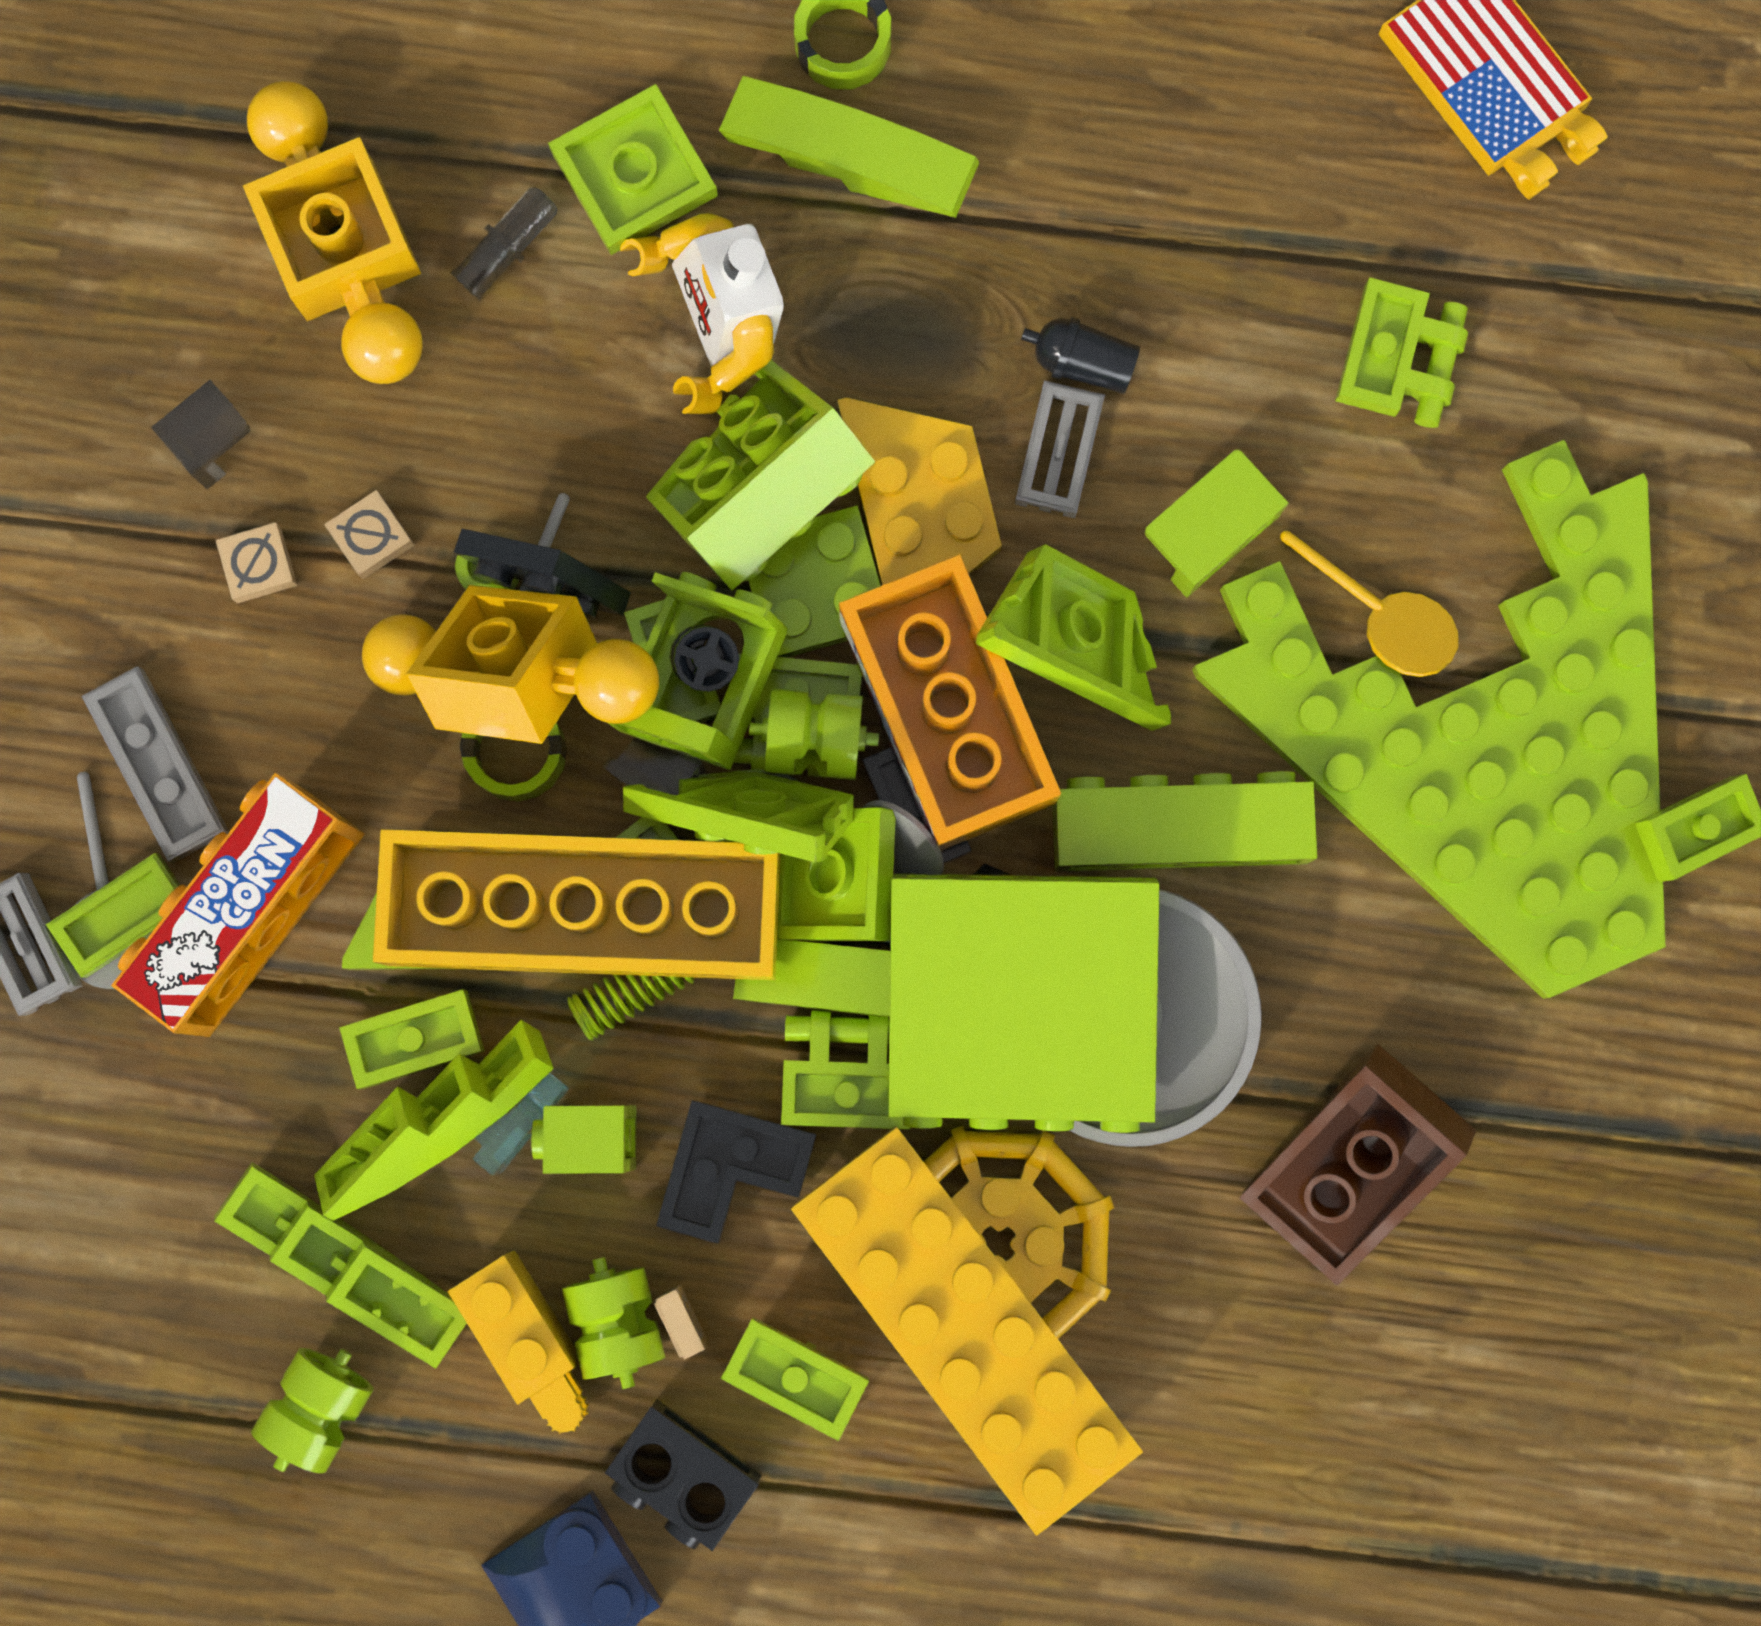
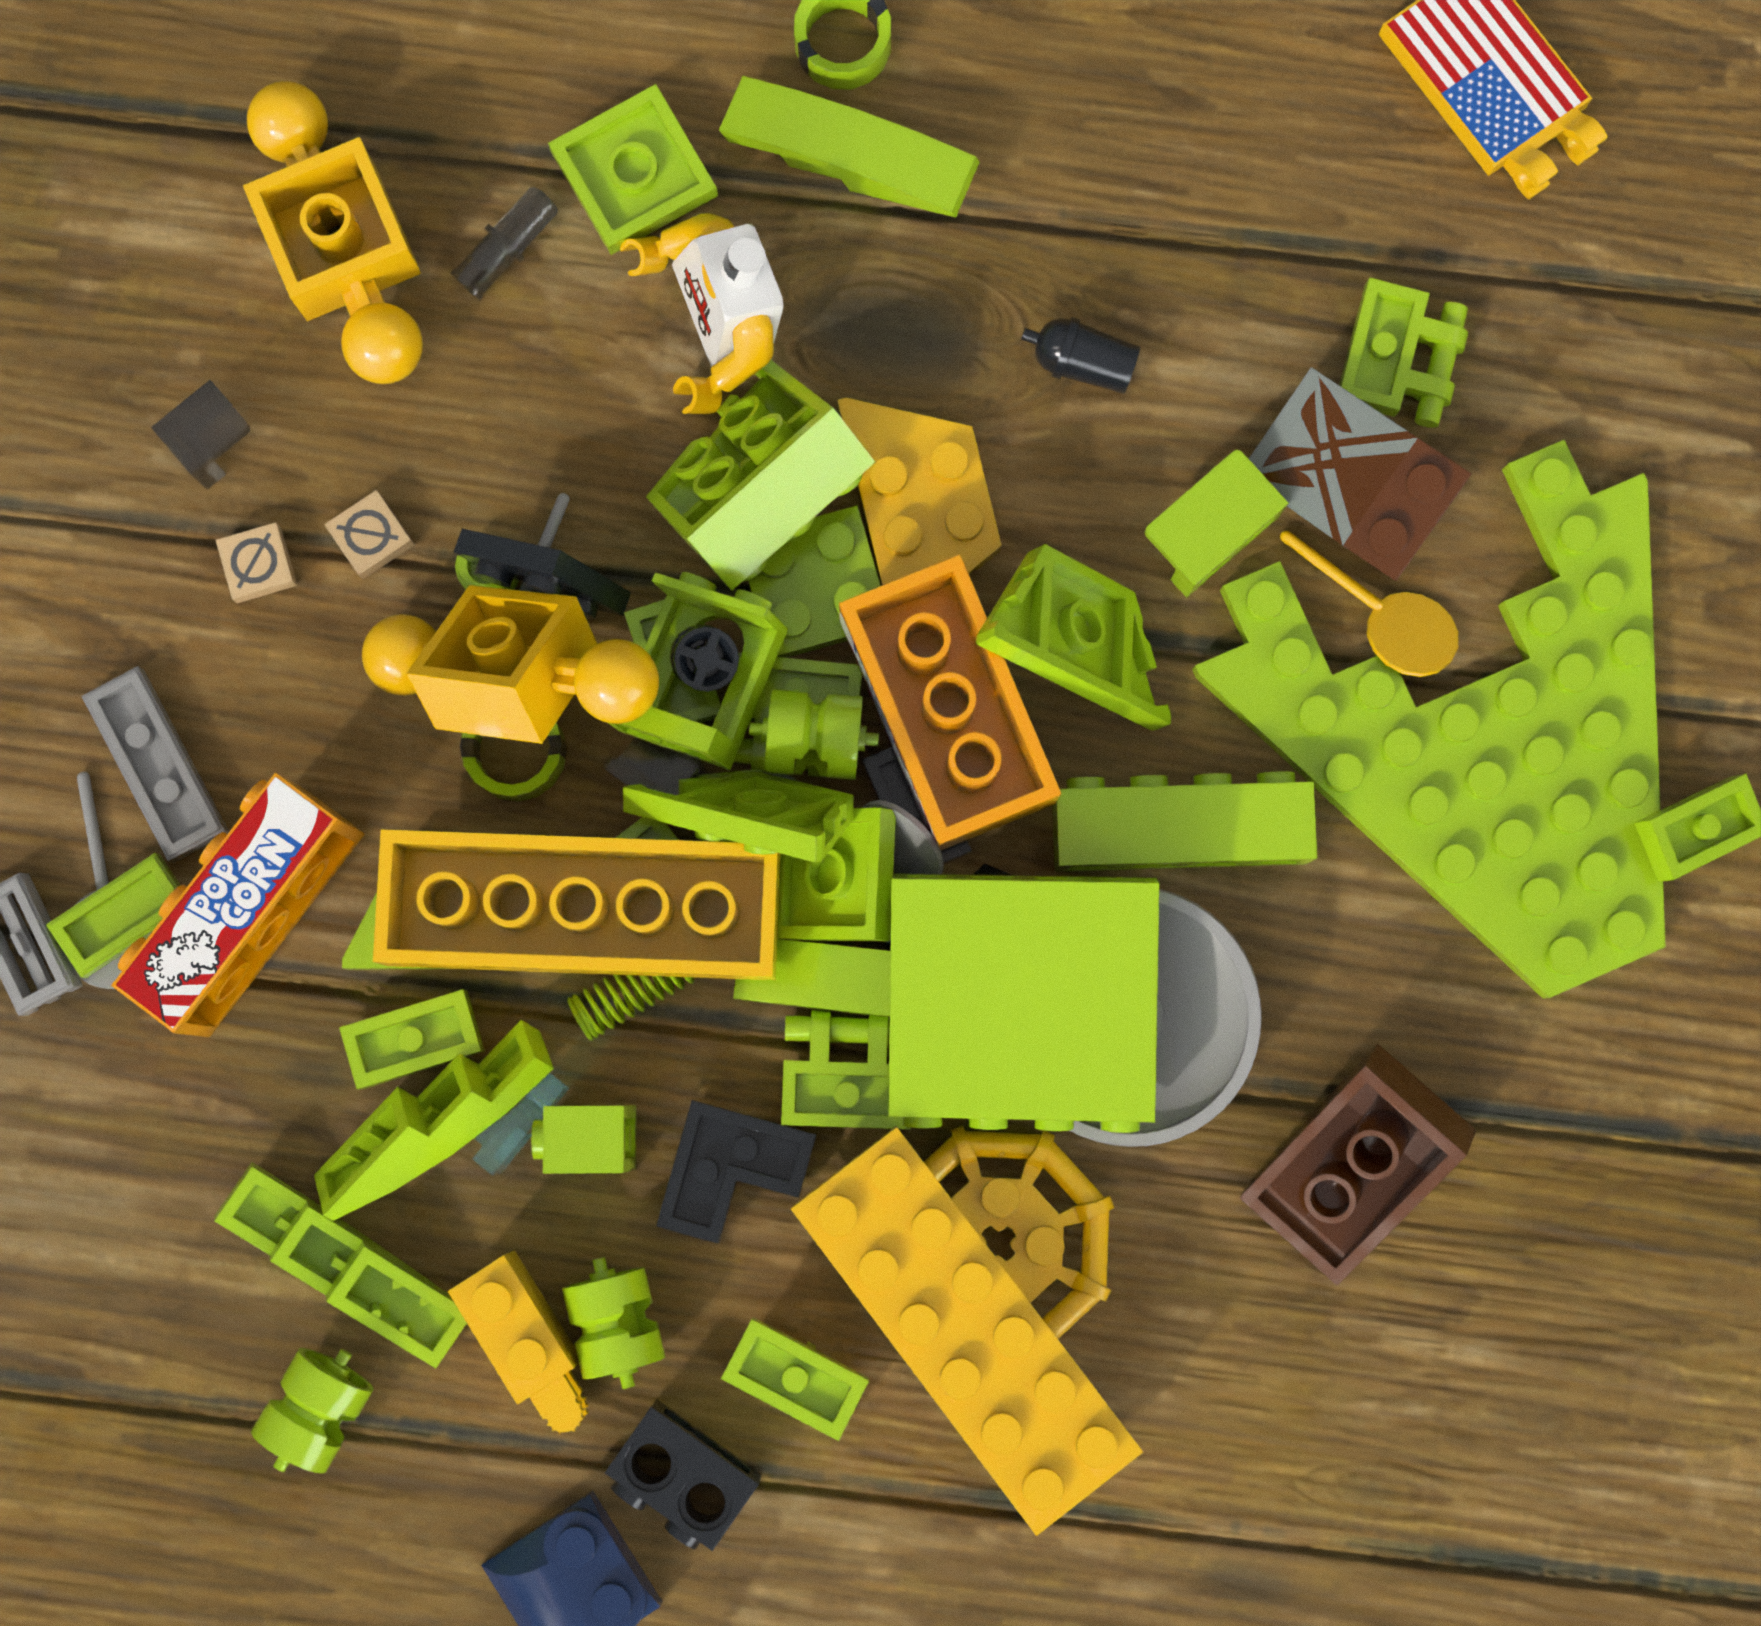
tan tile [654,1285,709,1360] -> none
light grey tile [1015,381,1105,518] -> none
none -> reddish brown slope [1249,367,1472,581]

